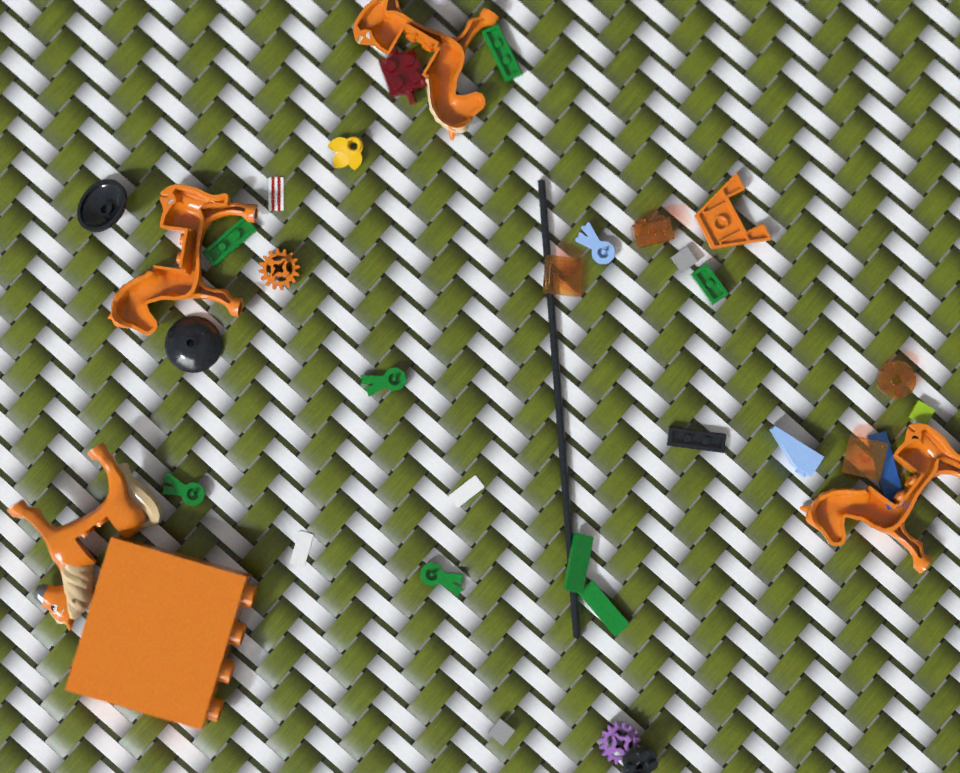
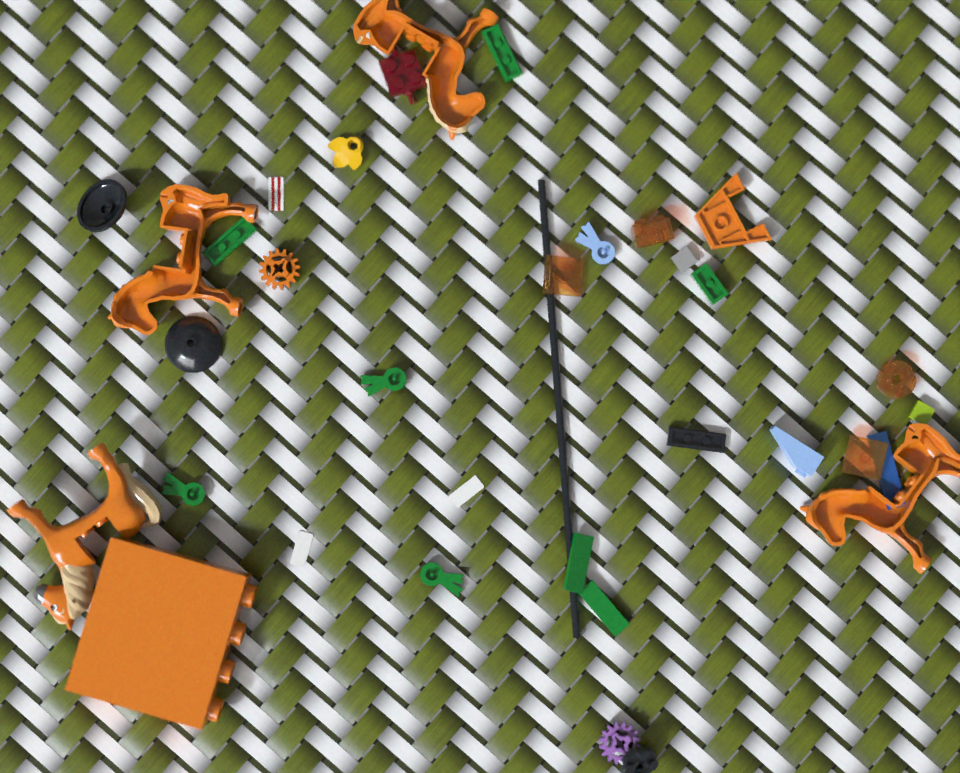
light grey tile [488,718,515,745] -> none

